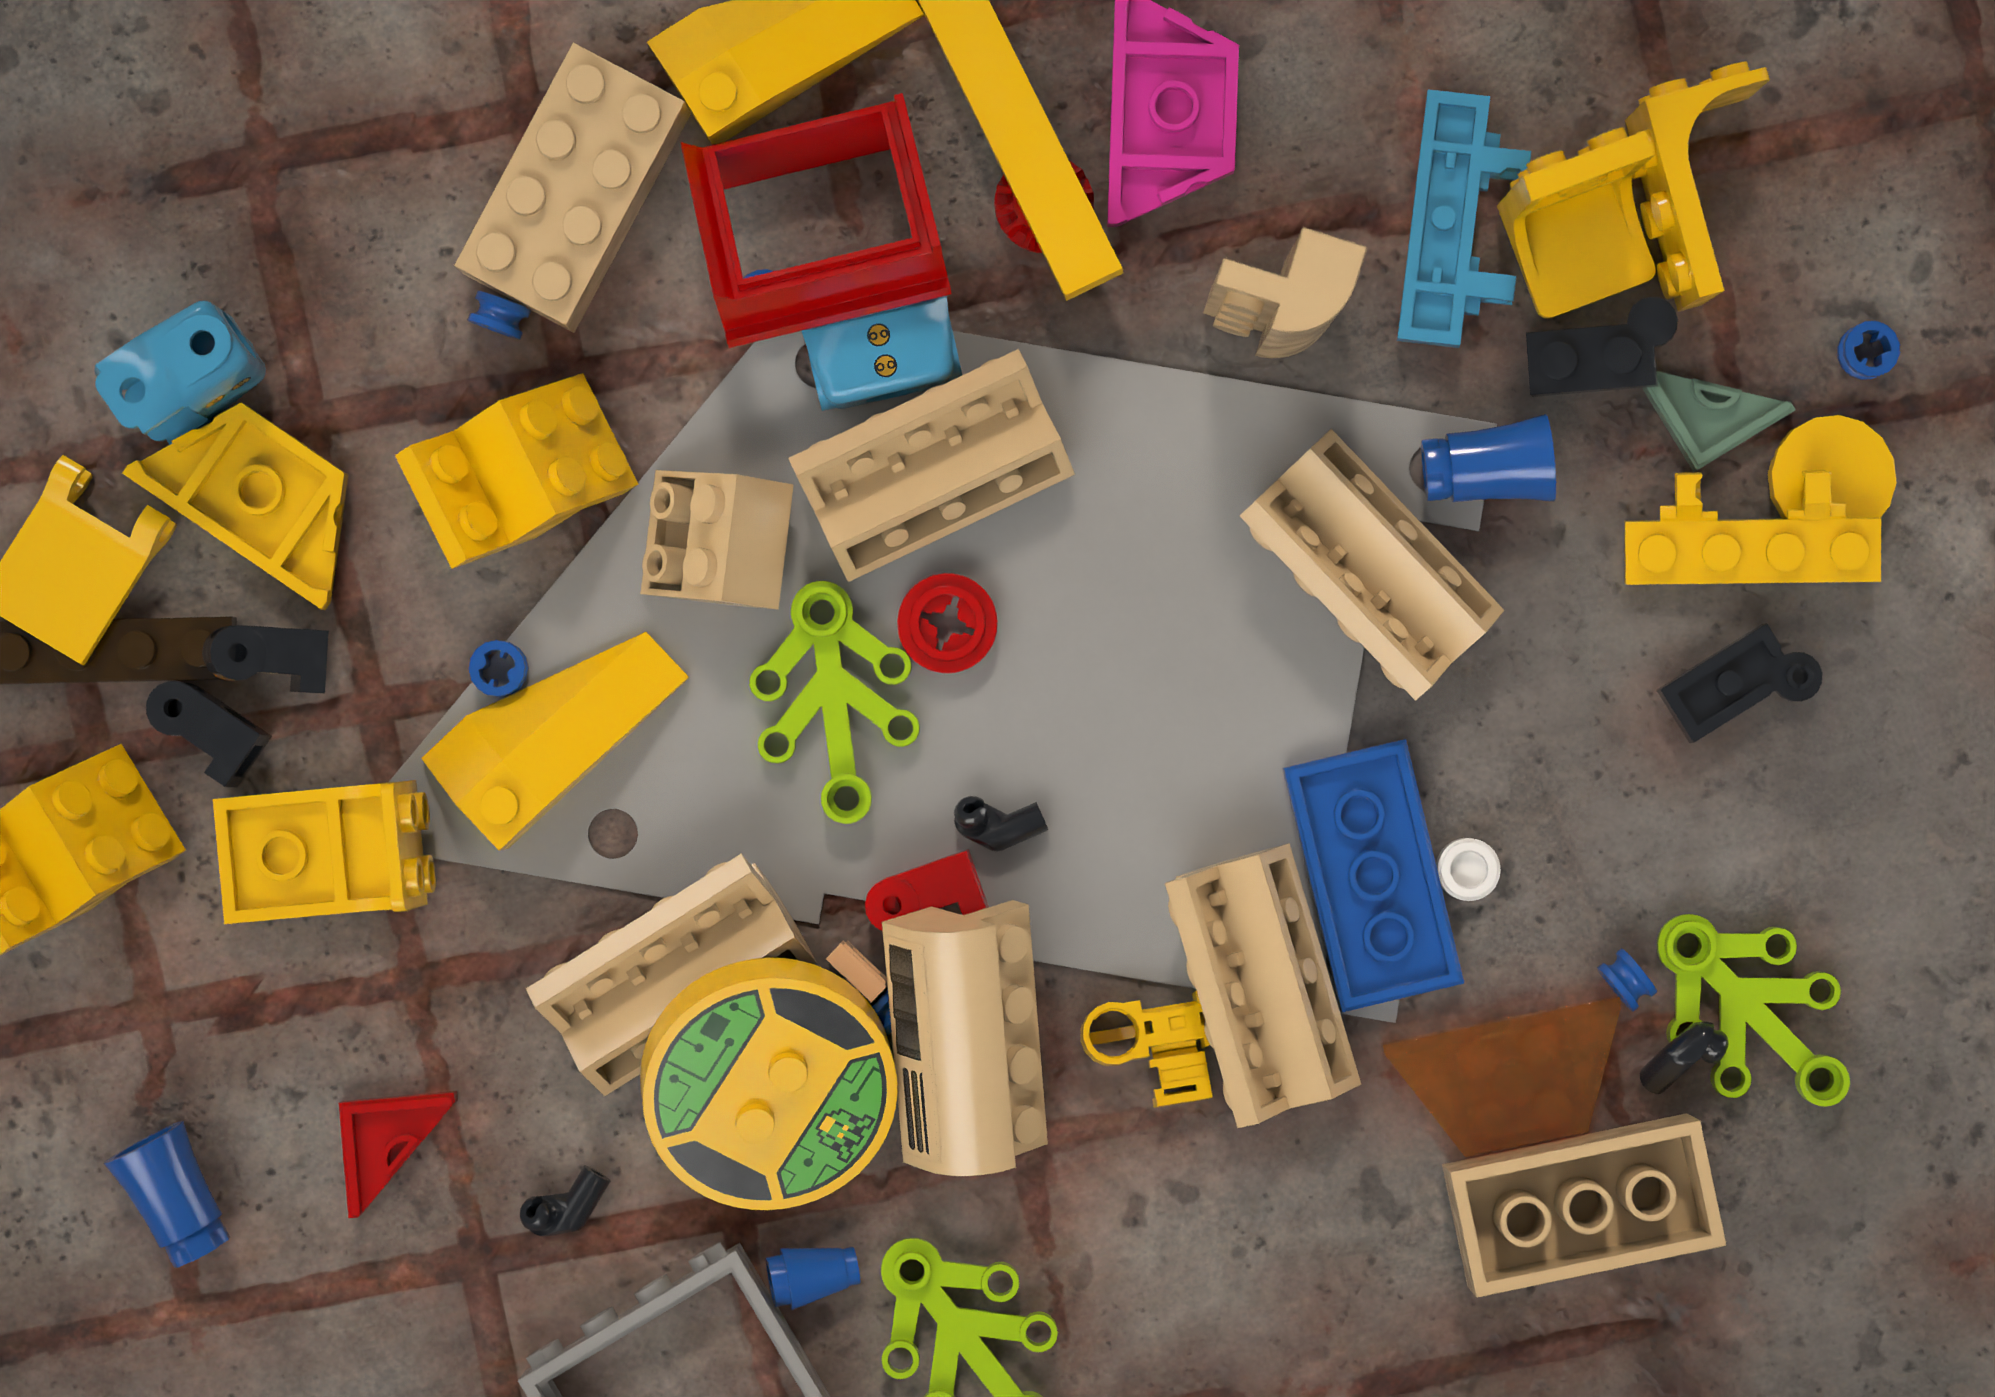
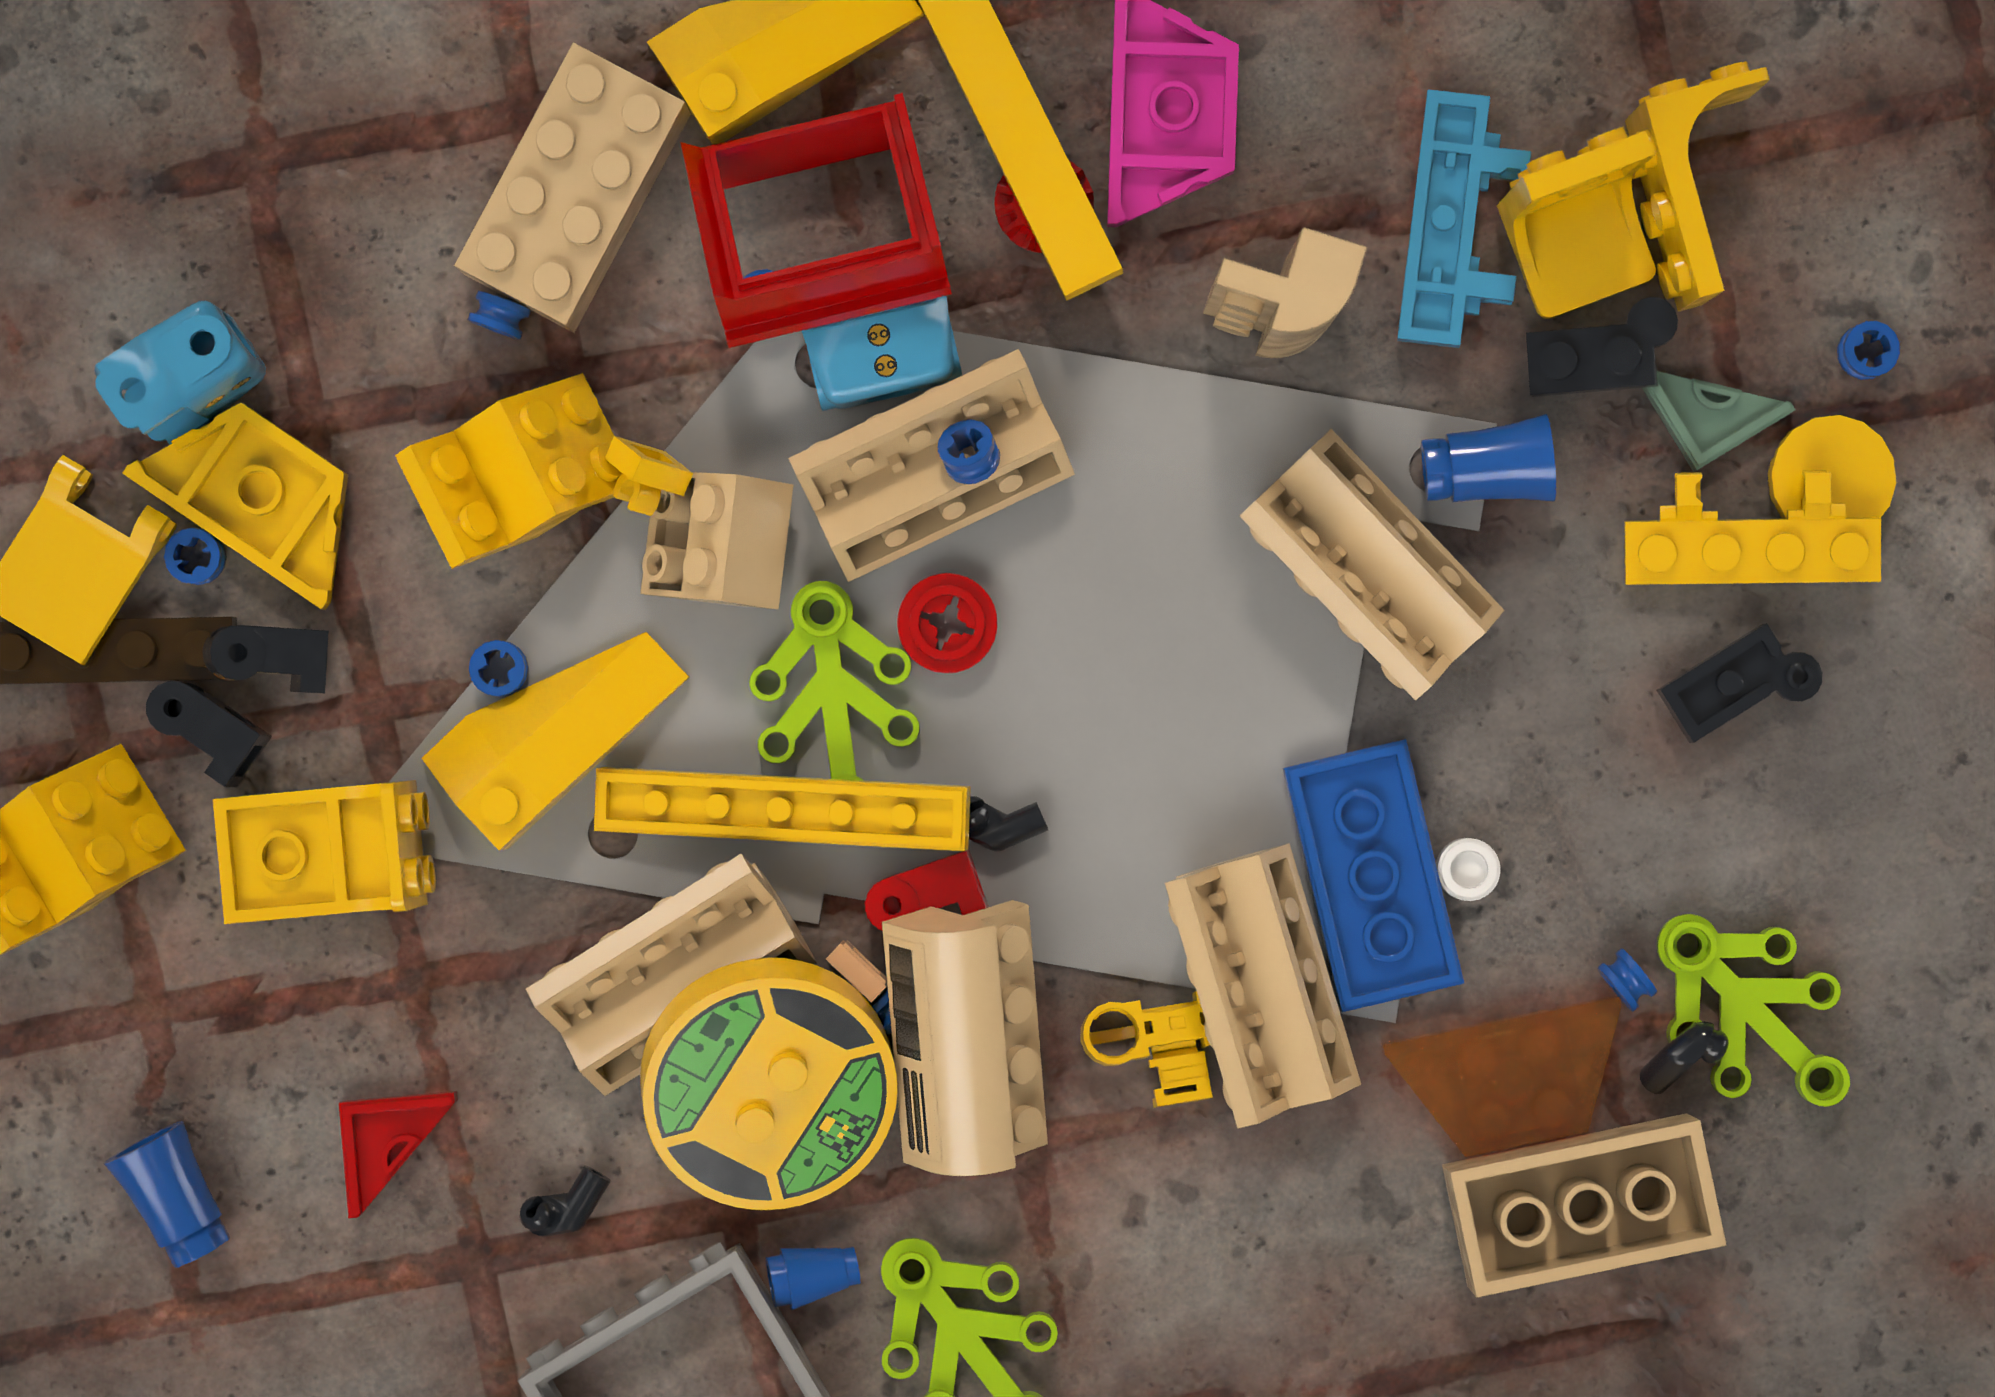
none -> blue bush [164,528,227,585]
none -> yellow tile [594,767,971,851]
none -> yellow tile [604,436,693,516]
none -> blue bush [938,419,1000,485]

